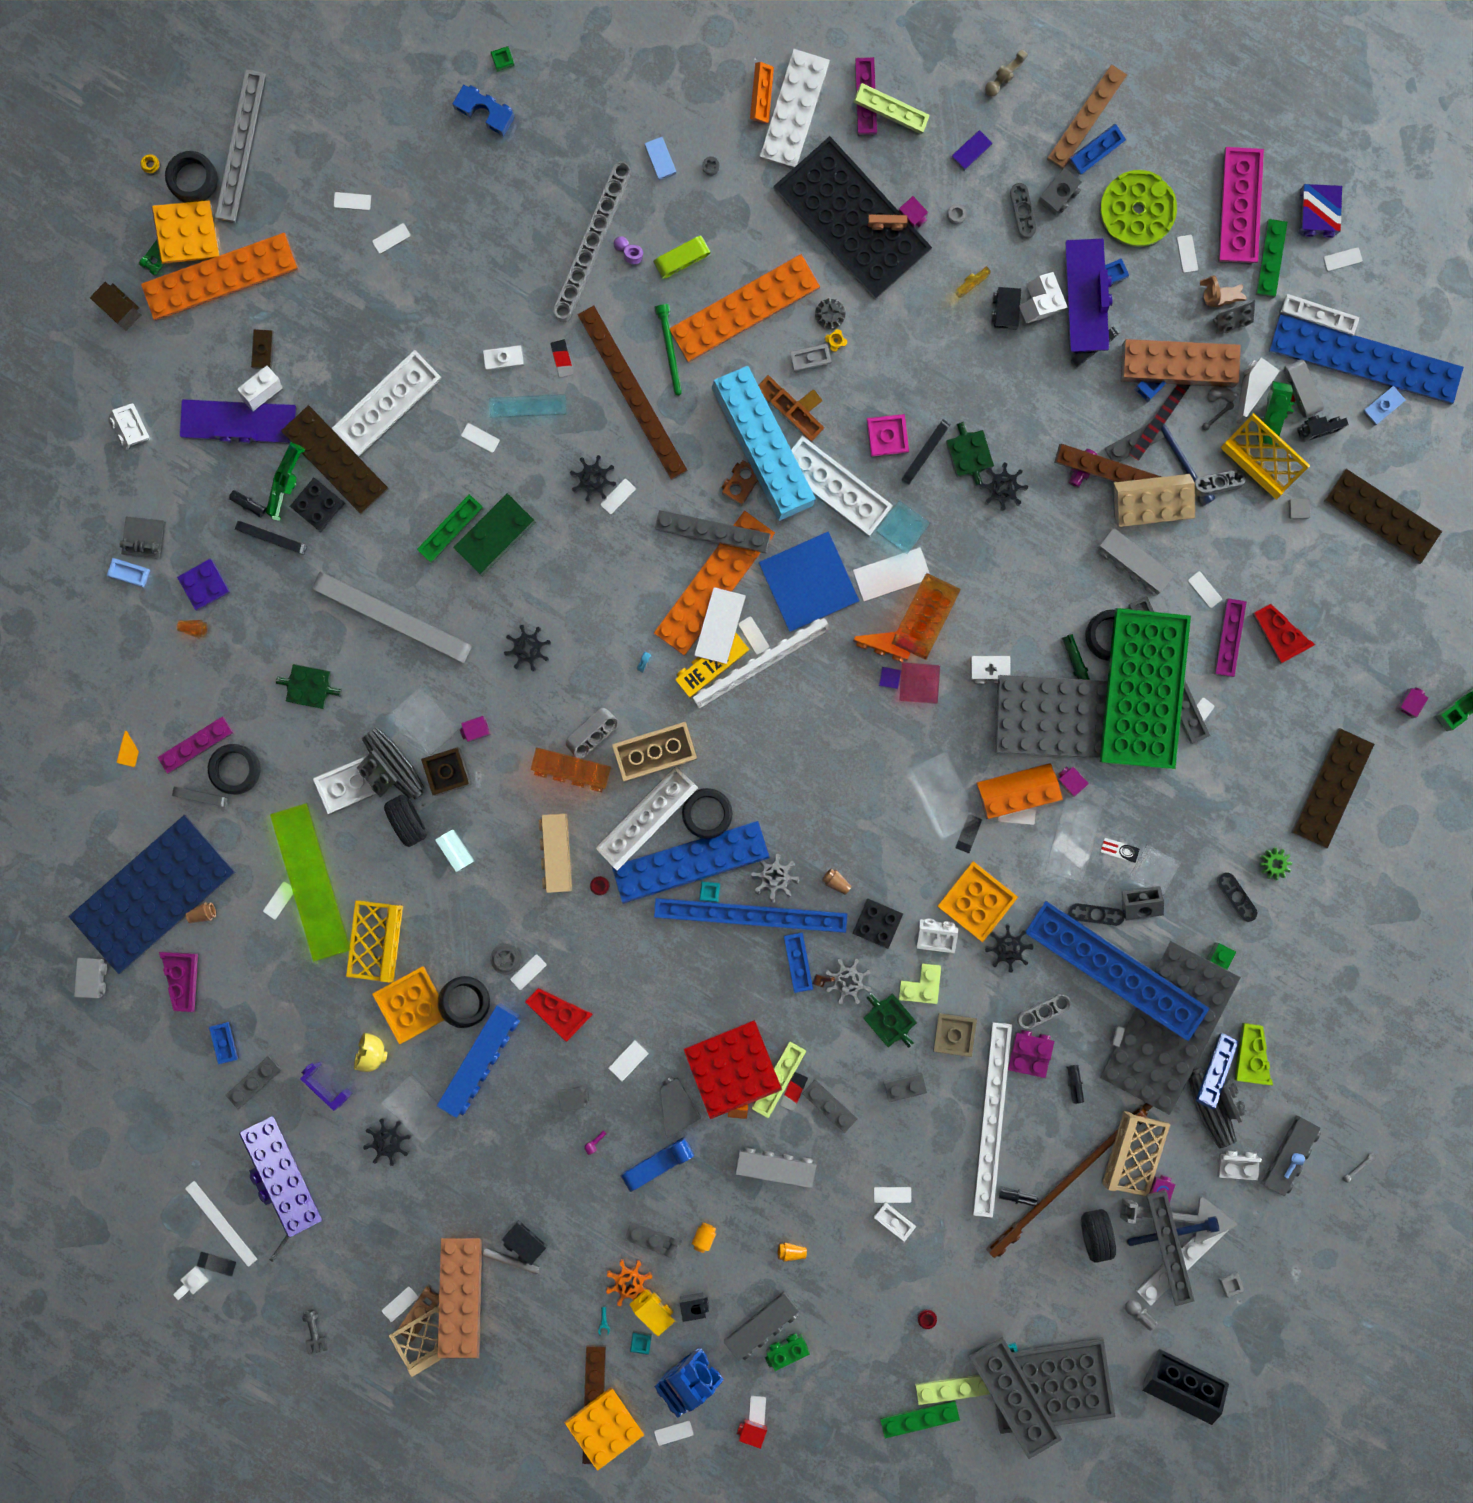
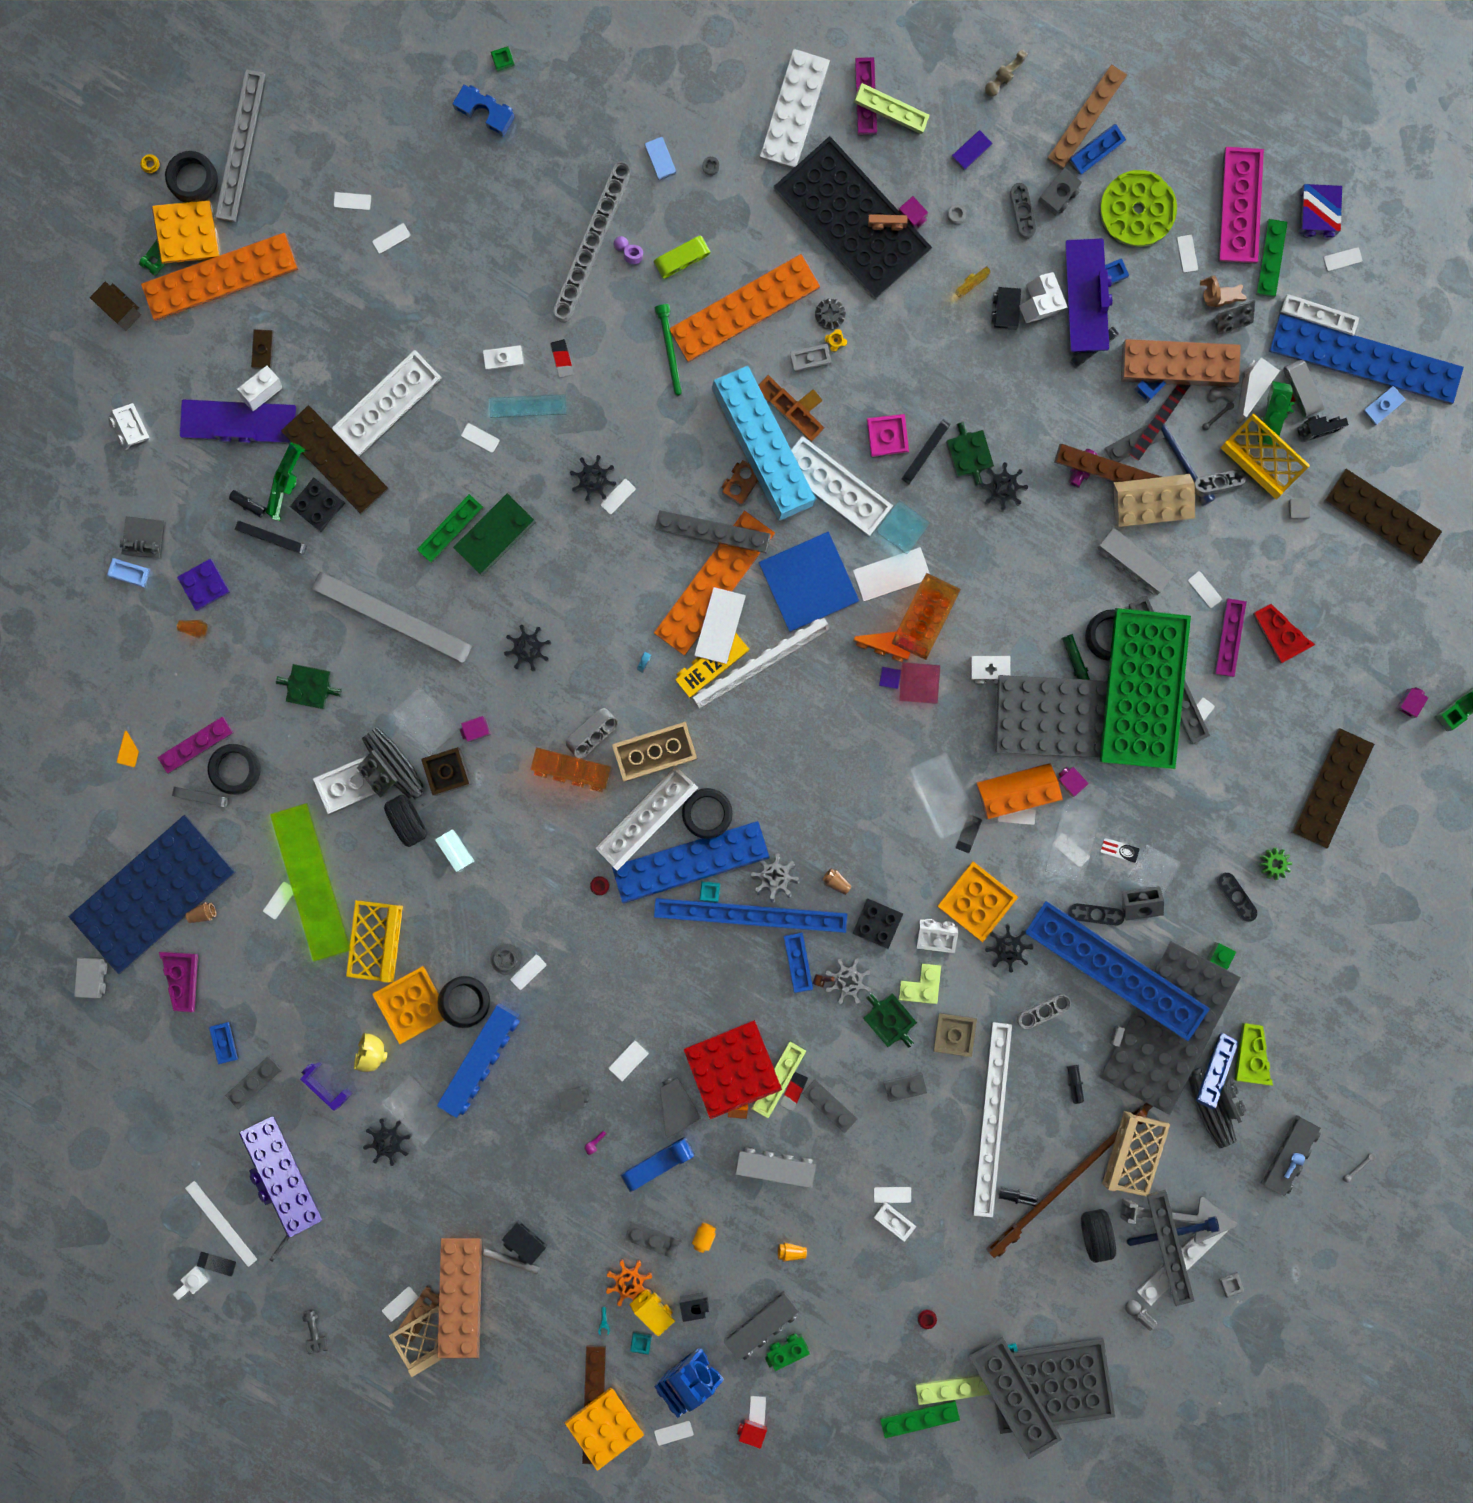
red wing [525,988,593,1042] -> none
tan brick [539,814,572,893] -> none
reddish brown plate [577,305,688,480] -> none
white sticker [738,616,769,655] -> none
orange plate [750,62,774,124] -> none
magenta plate [1008,1030,1055,1078] -> none
black slope [1142,1349,1229,1425] -> none
magenta brick [1149,1175,1176,1203] -> none
white bracket [1218,1151,1262,1181] -> none

